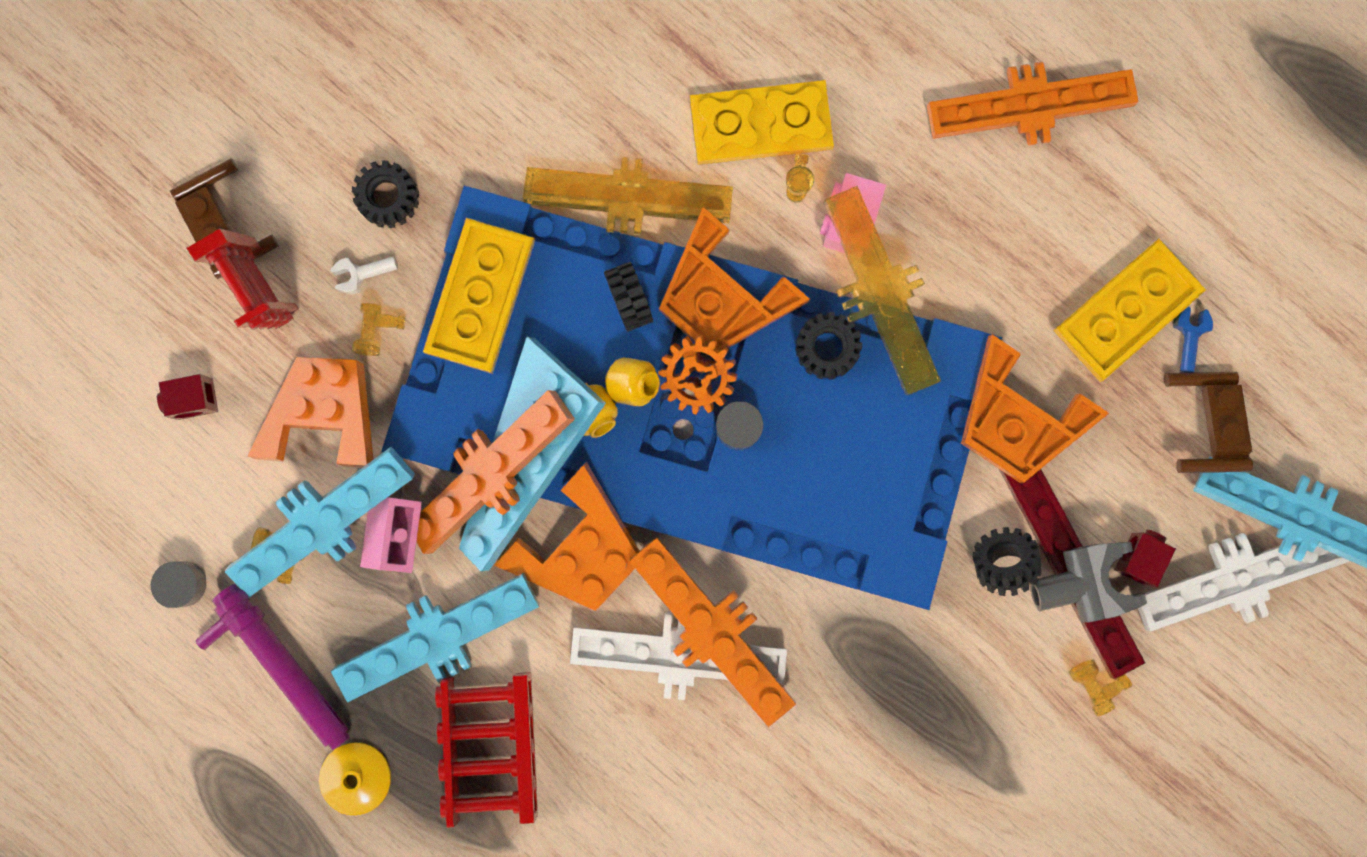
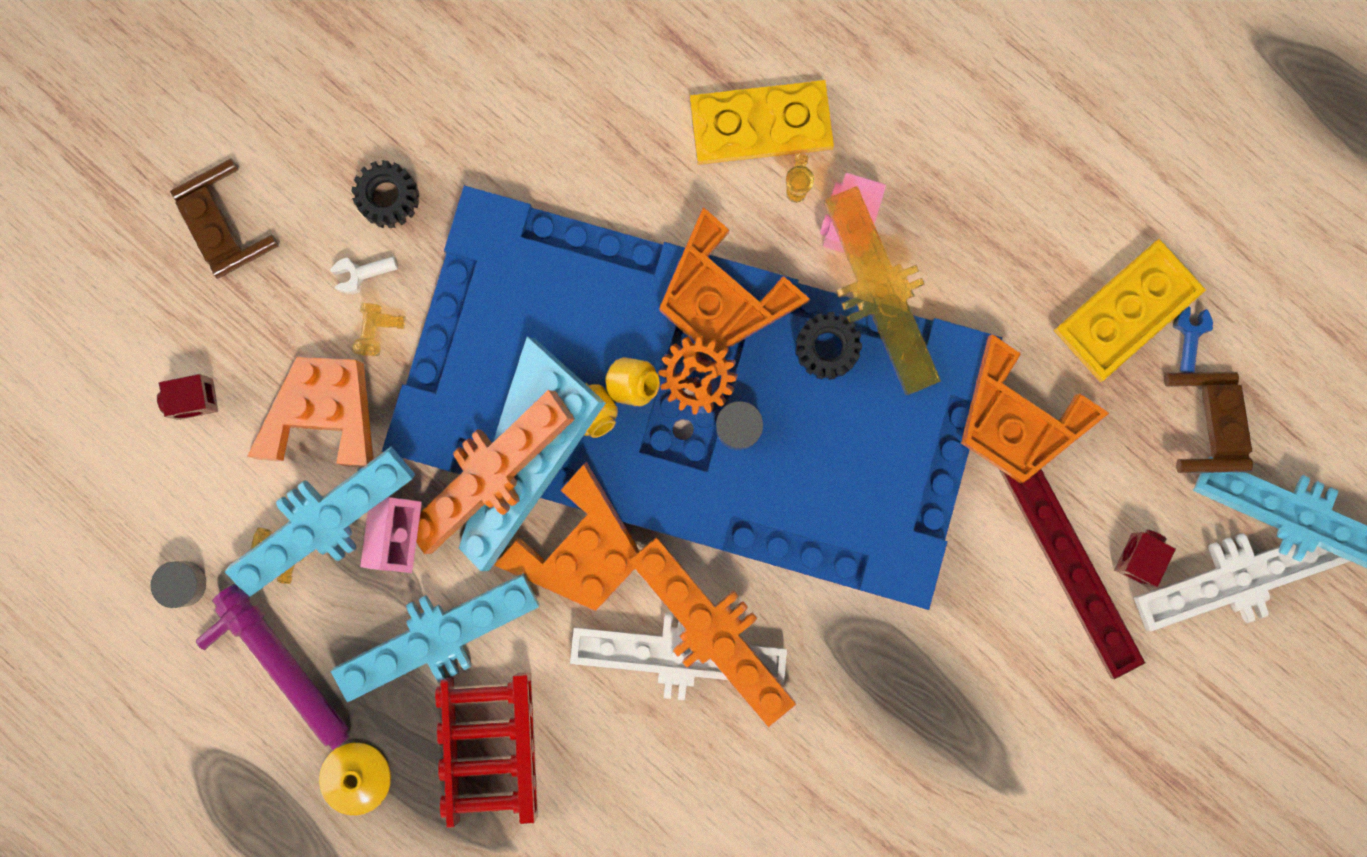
red fence [186,229,299,330] -> none
yellow piece [423,218,535,374] -> none
clear yellow hinge [522,157,733,235] -> none
black tyre [604,262,654,332] -> none
orange hinge [927,62,1139,146] -> none
black tyre [972,527,1042,596] -> none
dark grey connector [1030,542,1147,623] -> none
clear yellow piece [1068,659,1132,716] -> none

